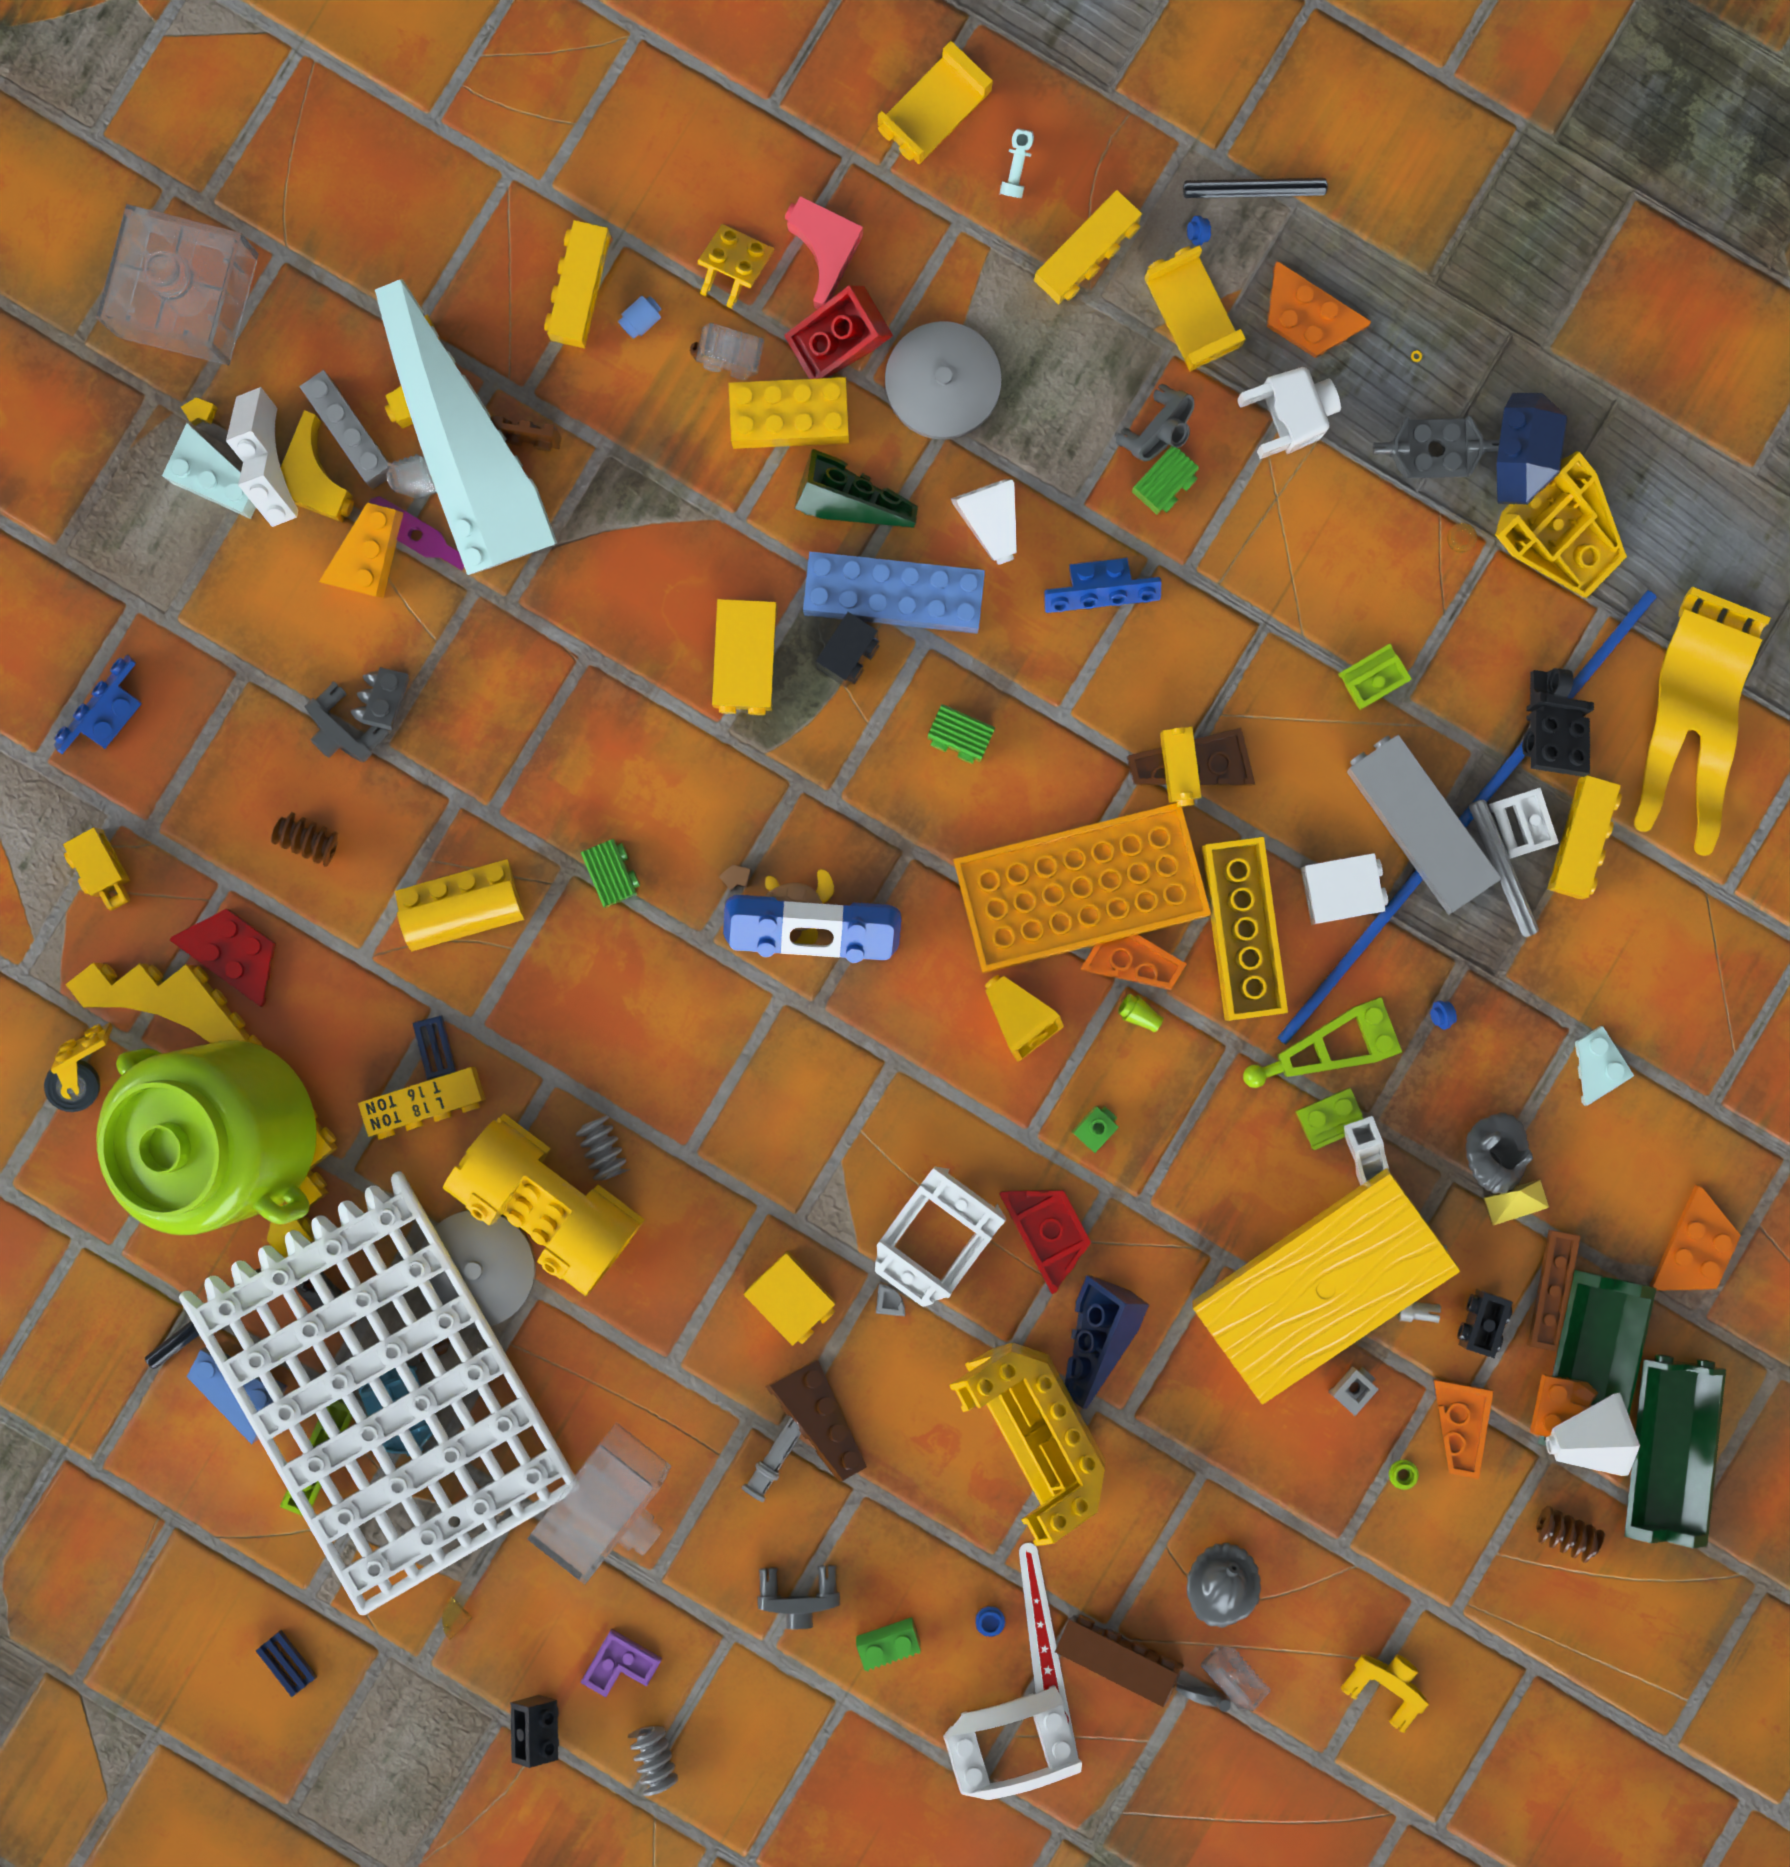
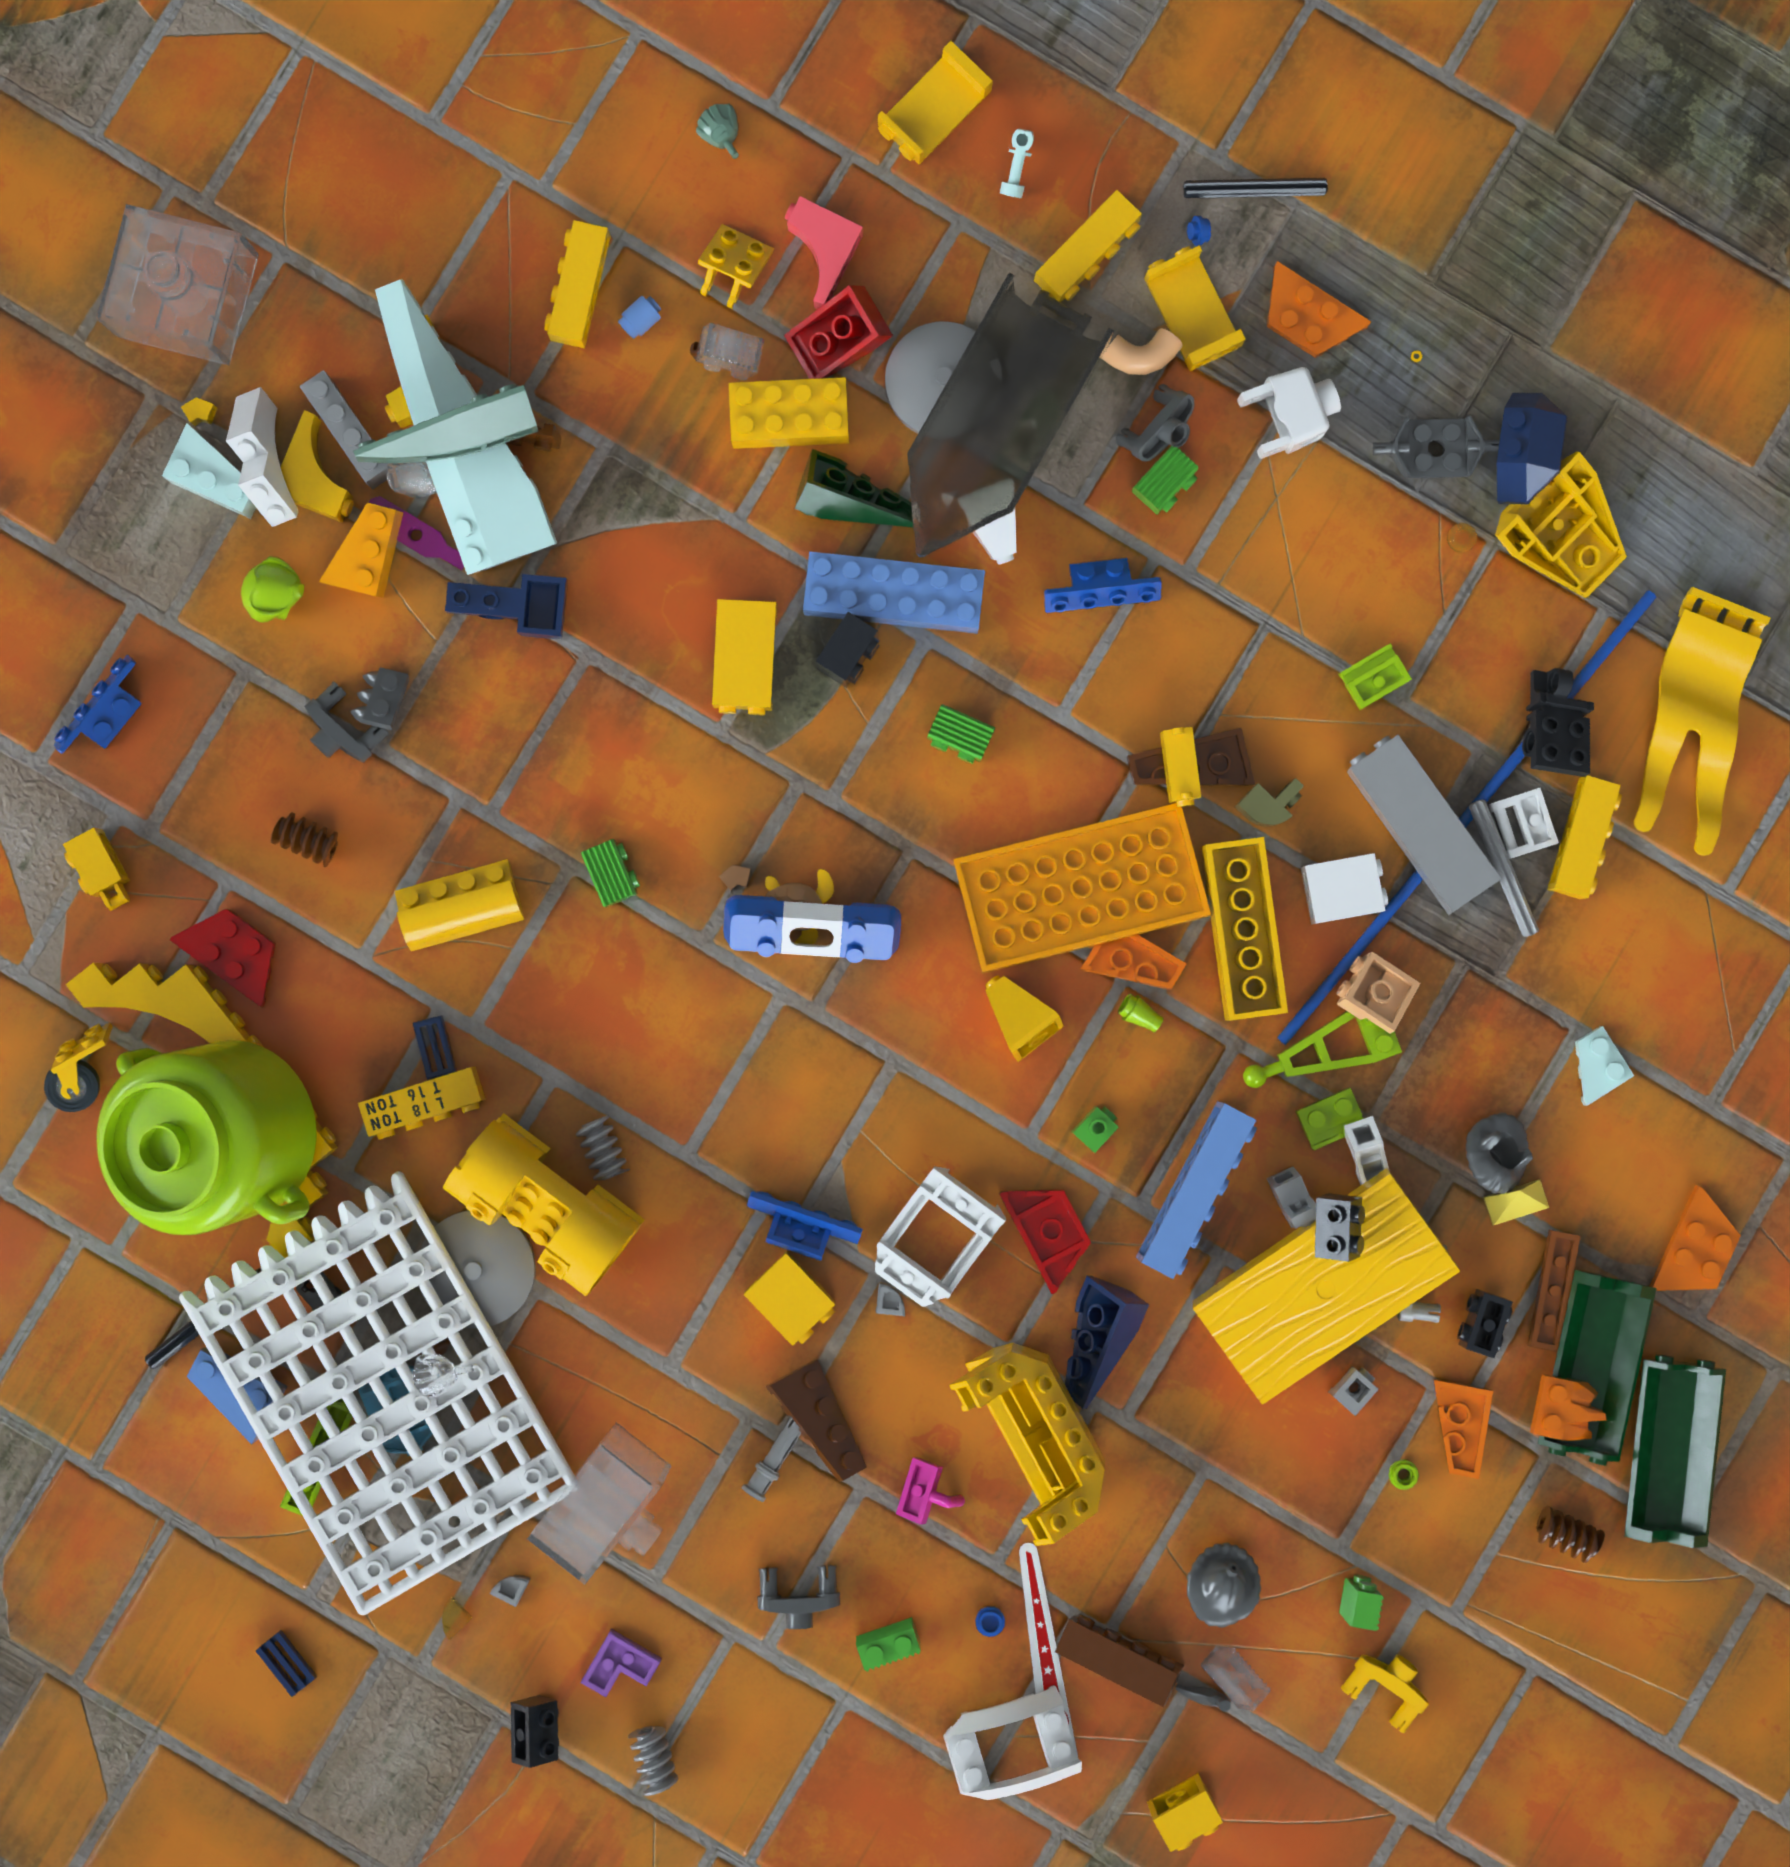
blue plate [1430,1000,1457,1030] -> none
white slope [1545,1393,1640,1476] -> none
none -> lime helmet [241,556,304,623]
none -> wedge [353,384,538,463]
none -> clear piece [413,1354,474,1399]
none -> dark blue plate [445,574,568,639]
none -> light grey tile [490,1575,531,1607]
none -> sand green piece [696,104,739,159]
none -> blue bracket [747,1191,863,1261]
none -> dark pink plate [896,1457,965,1525]
none -> clear smoke windscreen [907,272,1114,557]
none -> light nougat cylinder [1101,328,1183,375]
none -> medium blue brick [1136,1101,1257,1279]
none -> yellow brick [1147,1773,1223,1852]
none -> olive brick [1235,778,1304,827]
none -> light grey brick [1267,1166,1316,1229]
none -> brick [1315,1193,1365,1262]
none -> light nougat plate [1336,951,1421,1033]
none -> bright green brick [1339,1575,1384,1631]

